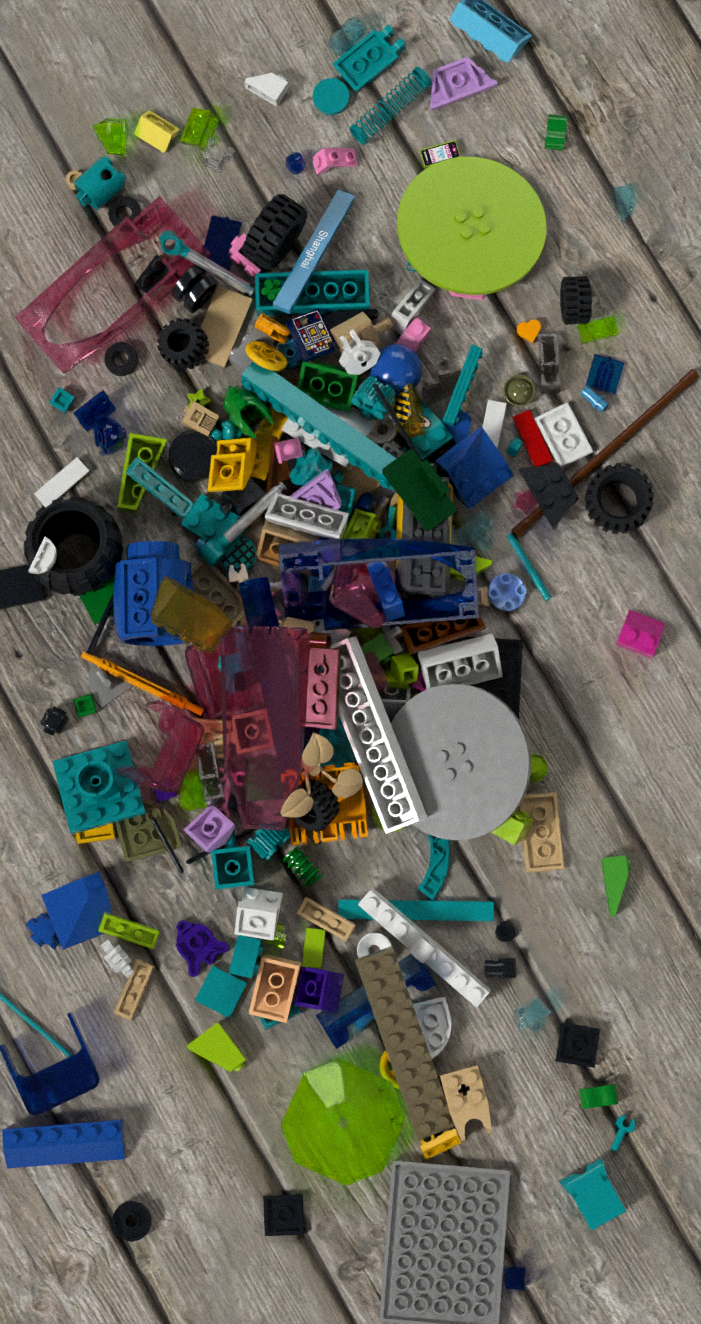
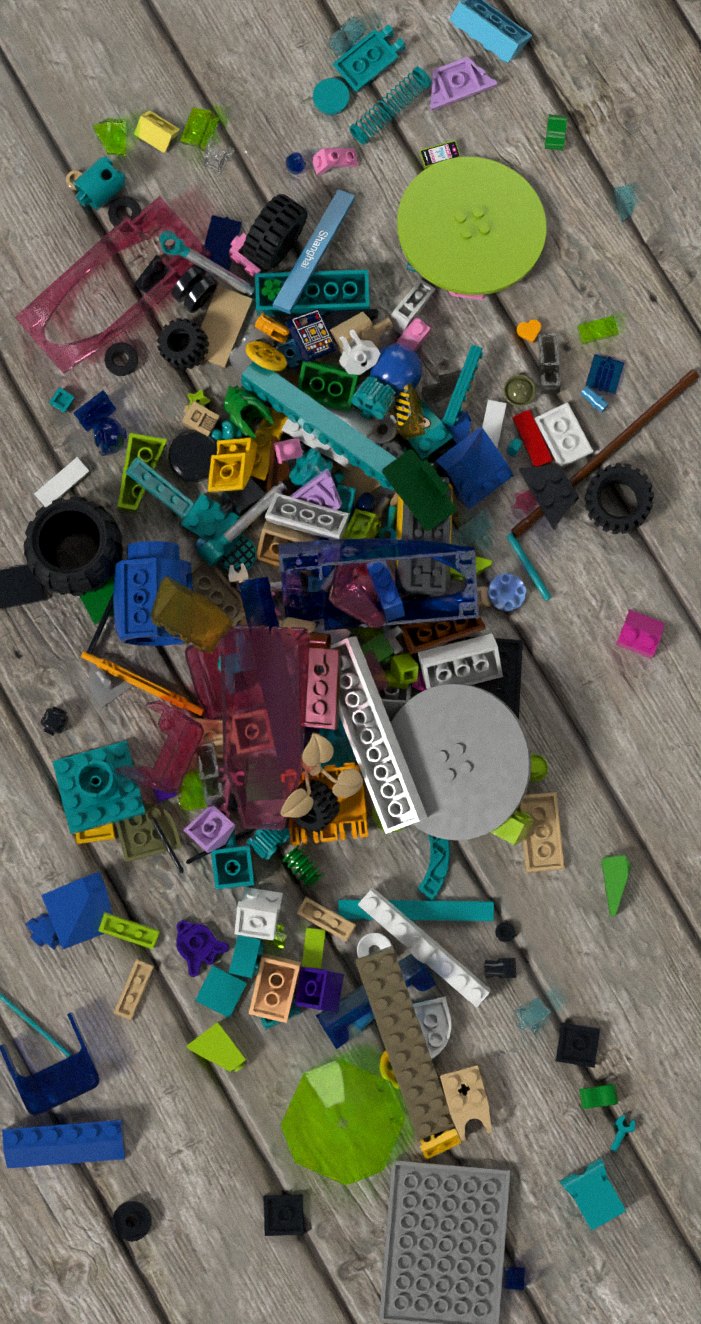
white tile [29,537,57,574] -> none
green tile [73,694,97,718] -> none
white gear [101,940,135,978] -> none
white slope [245,73,288,107] -> none
black axle [373,384,423,462] -> none
black tyre [560,276,592,325] -> none

